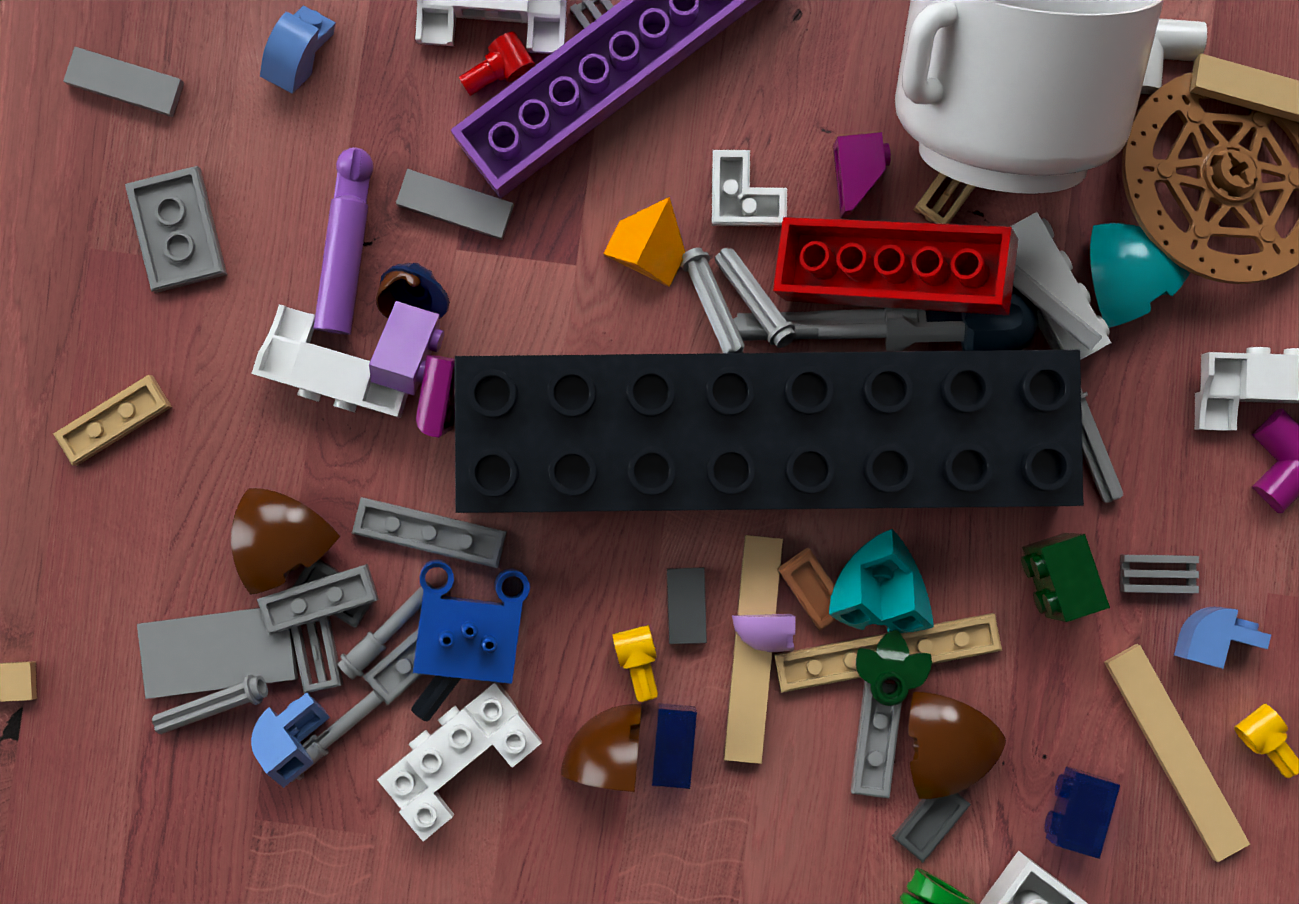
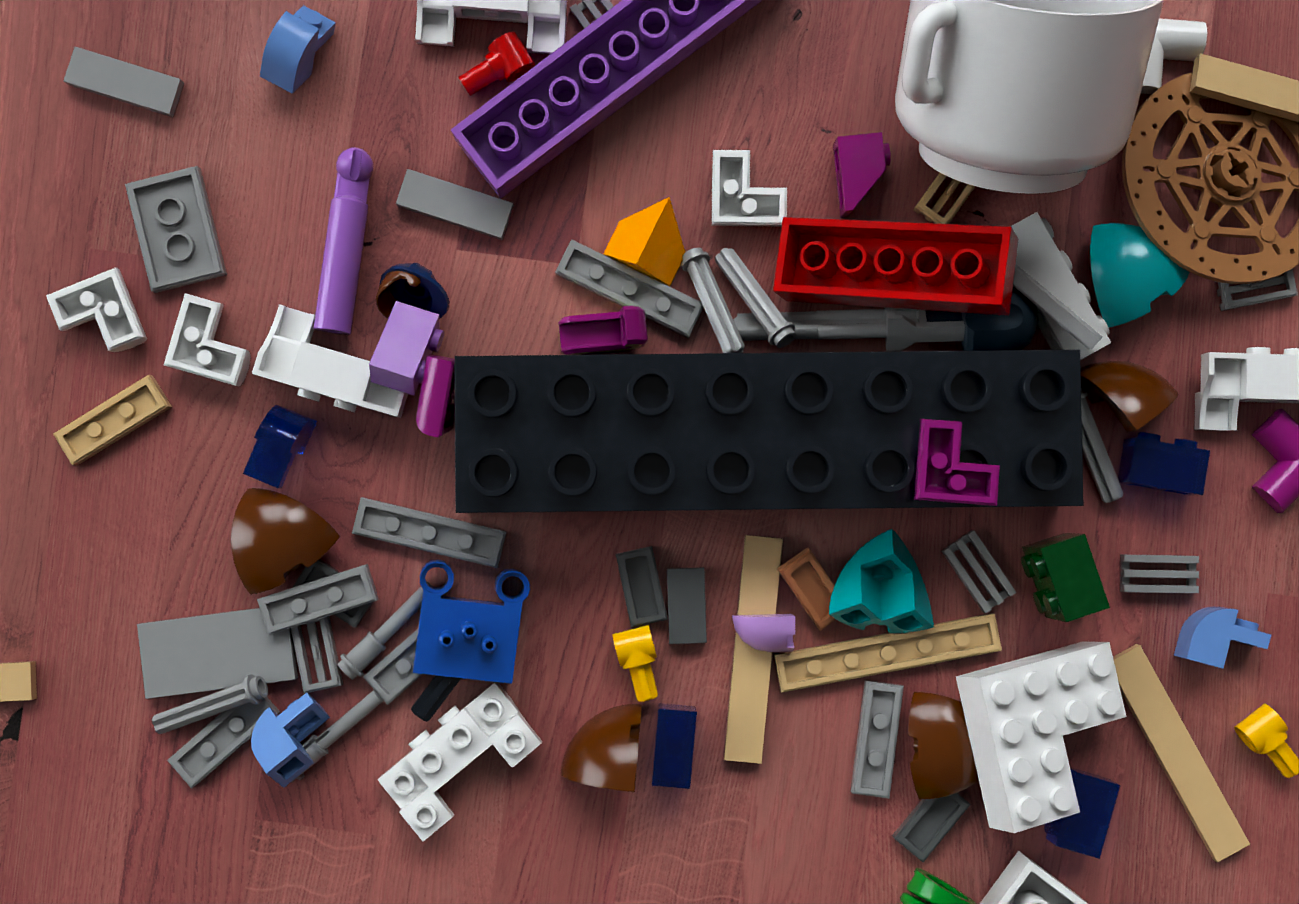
dark green plate [856,630,932,706] -> none
none -> white brick [46,268,147,352]
none -> white brick [164,293,251,386]
none -> light grey tile [167,697,280,789]
none -> clear blue brick [243,405,317,489]
none -> light grey tile [555,239,703,338]
none -> magenta animal [558,306,648,355]
none -> dark grey tile [616,546,668,627]
none -> magenta brick [914,419,1000,506]
none -> light grey tile [941,530,1017,613]
none -> white piece [956,642,1126,833]
none -> reddish brown brick [1081,361,1179,432]
none -> clear blue brick [1118,432,1210,496]
none -> light grey tile [1215,269,1298,311]

